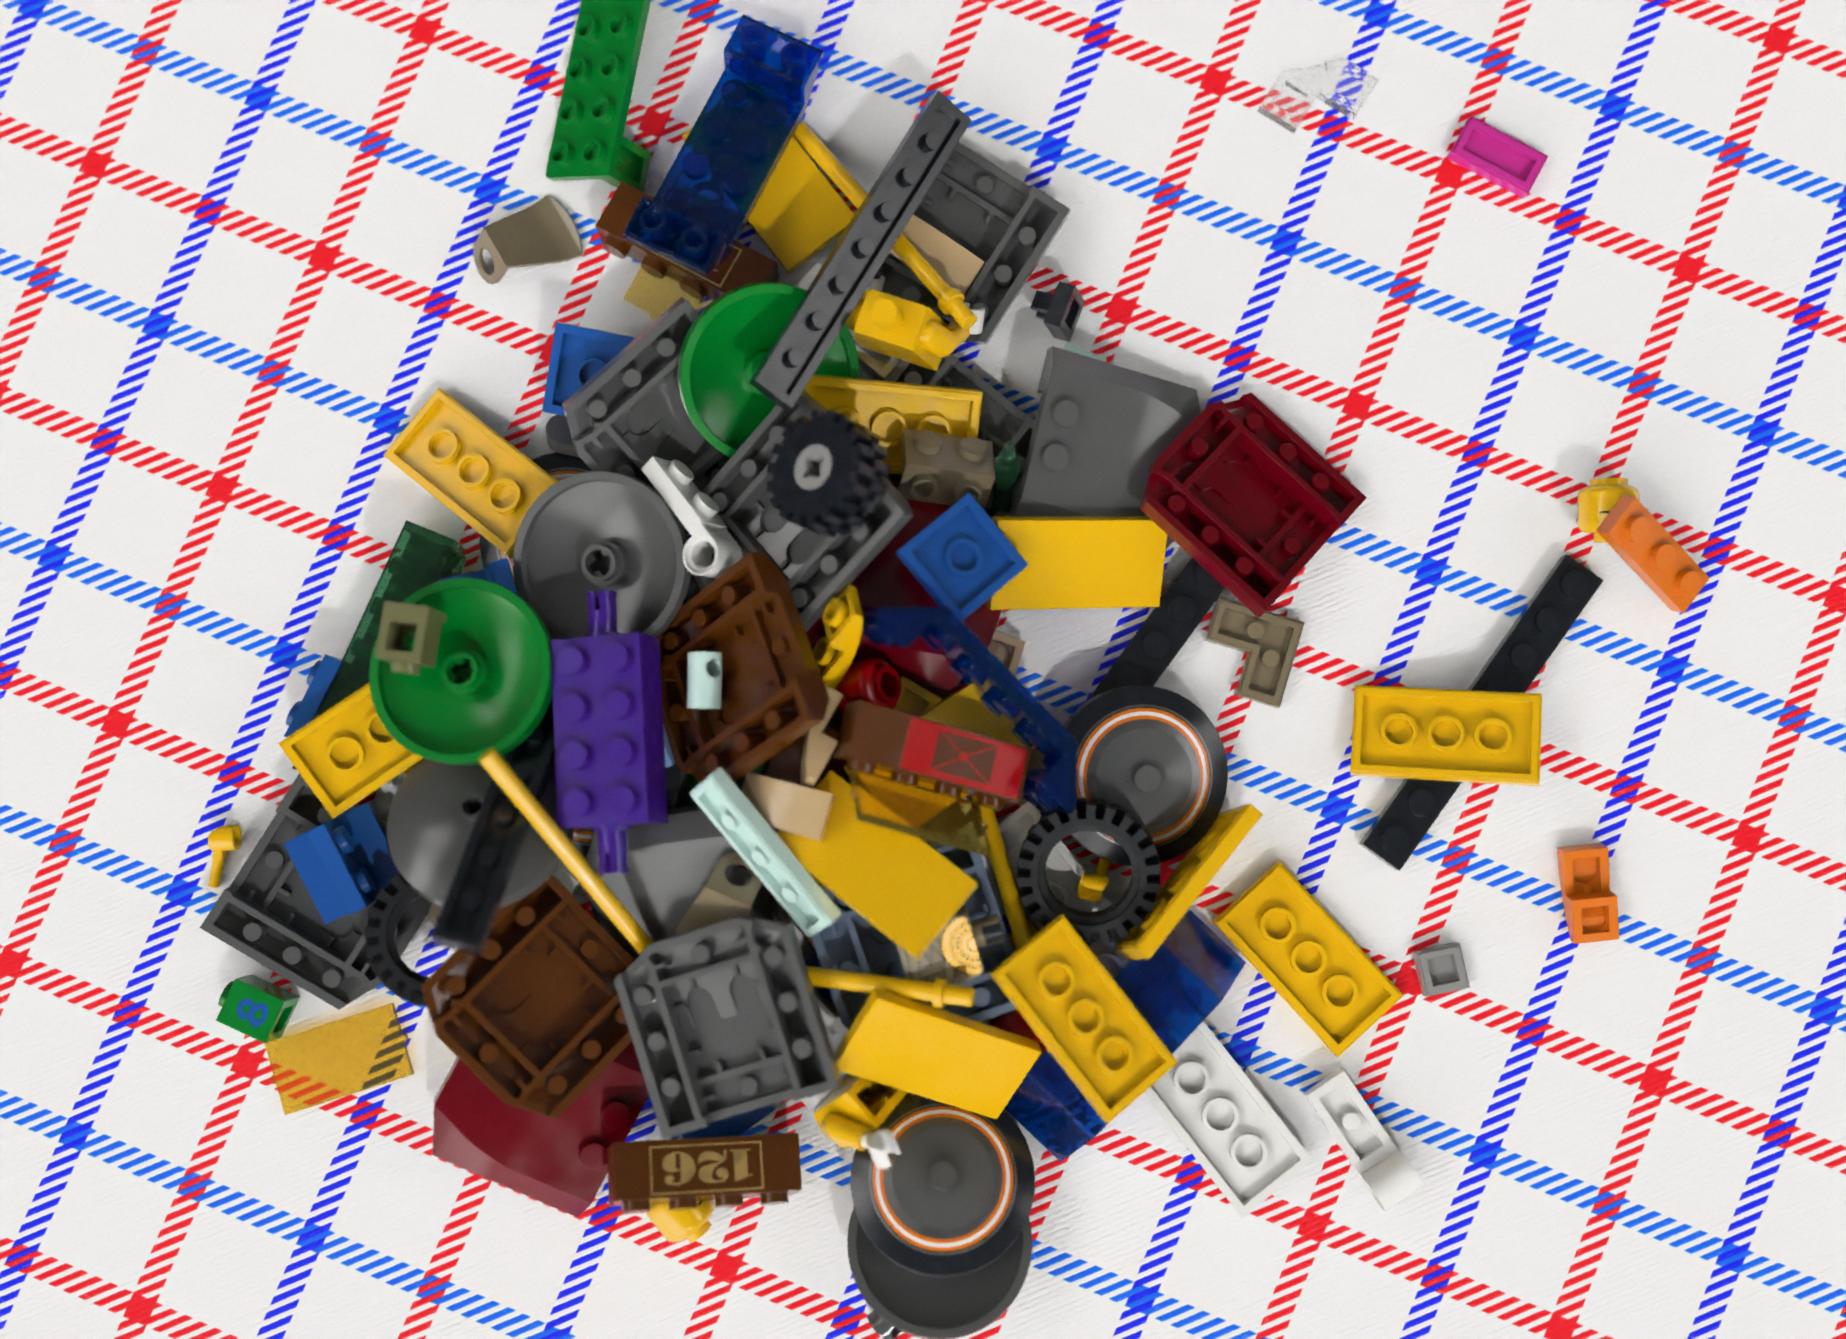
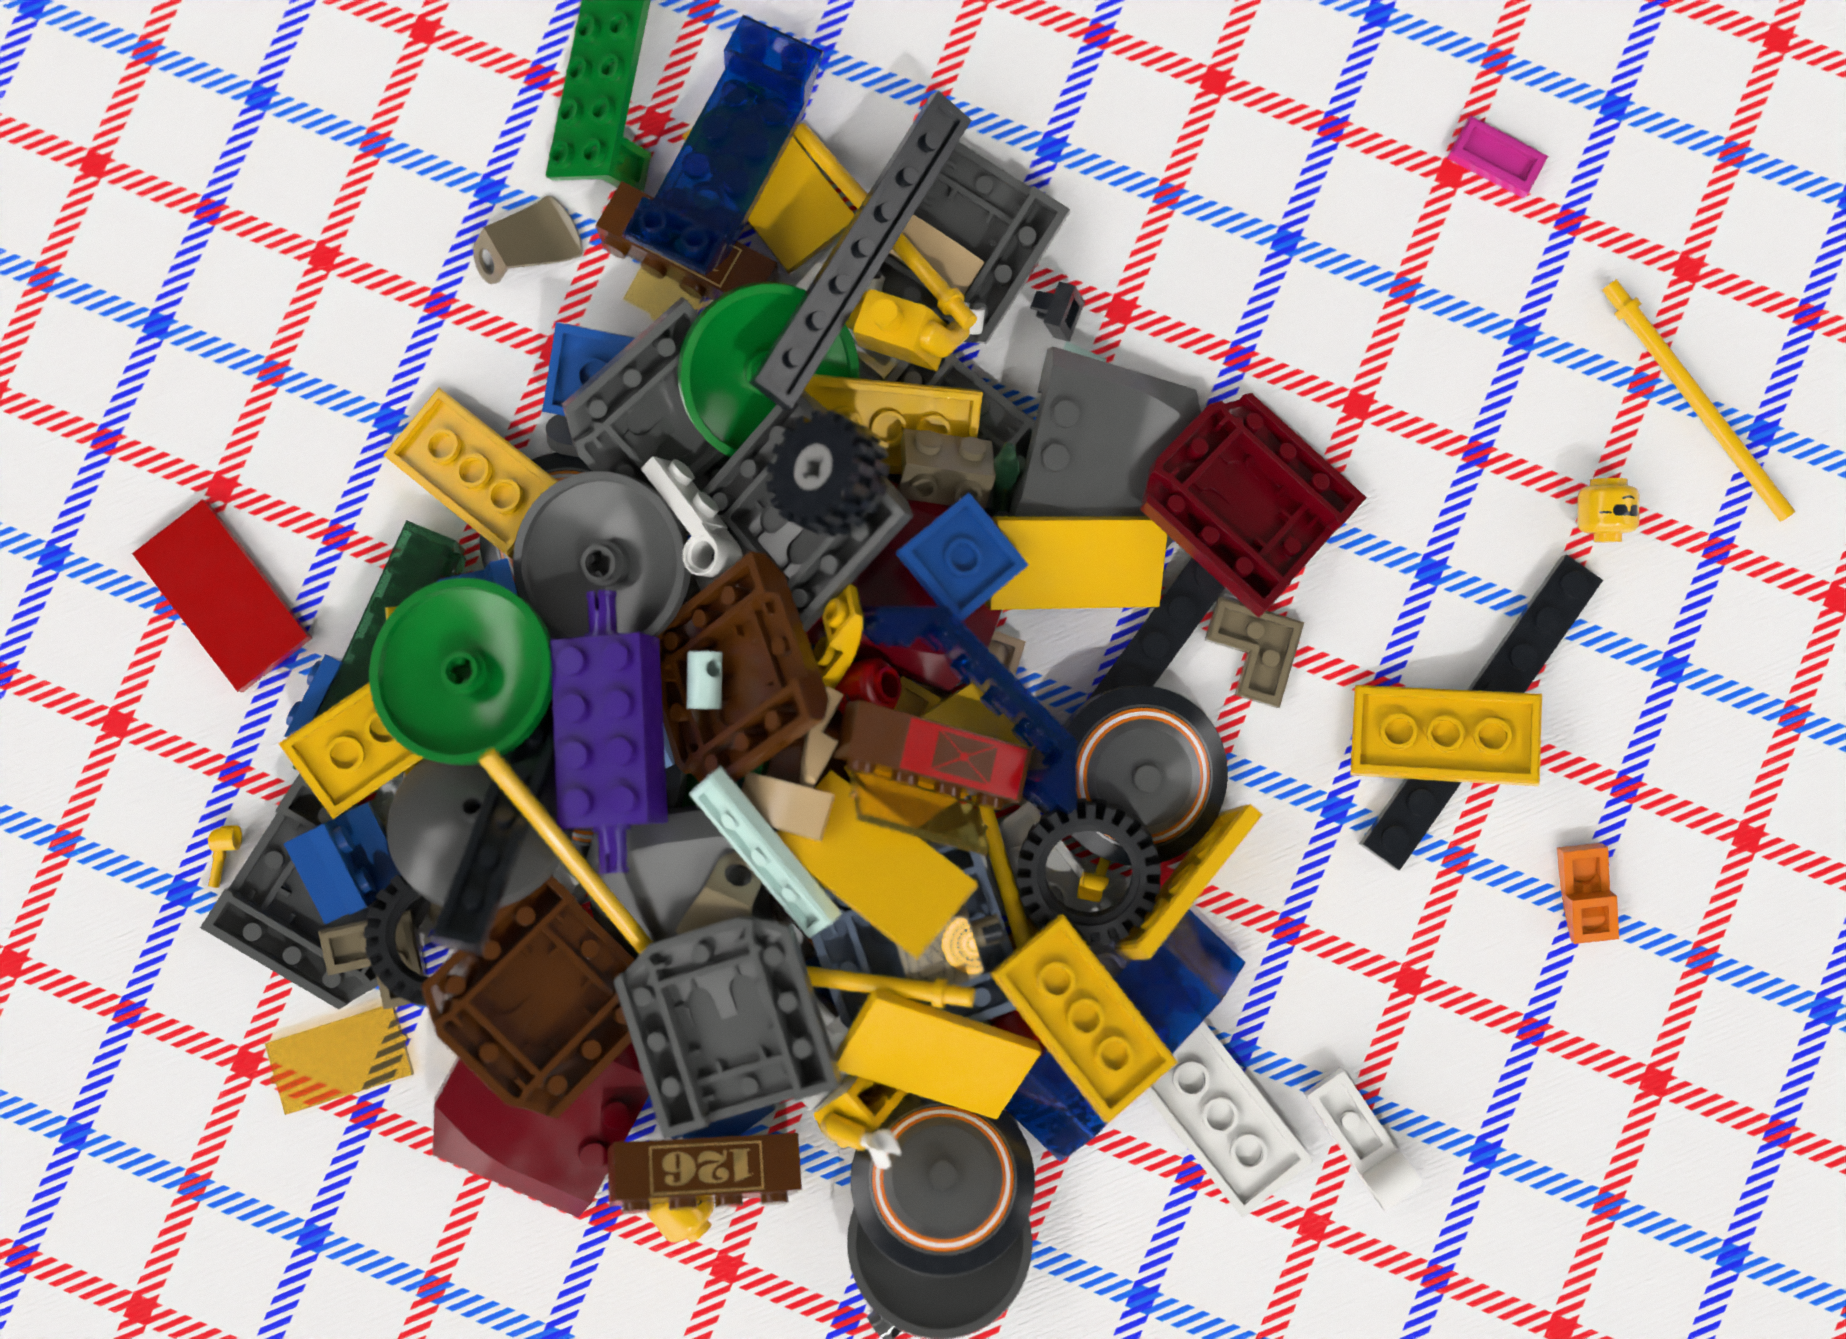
green brick [216,974,300,1043] -> none
olive brick [375,601,447,676] -> none
yellow tile [1212,861,1404,1057] -> none
clear tile [1257,57,1380,134] -> none
light grey tile [1412,942,1470,997] -> none
orange plate [1596,495,1709,613] -> none
none -> red tile [132,499,313,693]
none -> dark tan tile [318,909,427,1010]
none -> yellow bar [1602,279,1796,522]

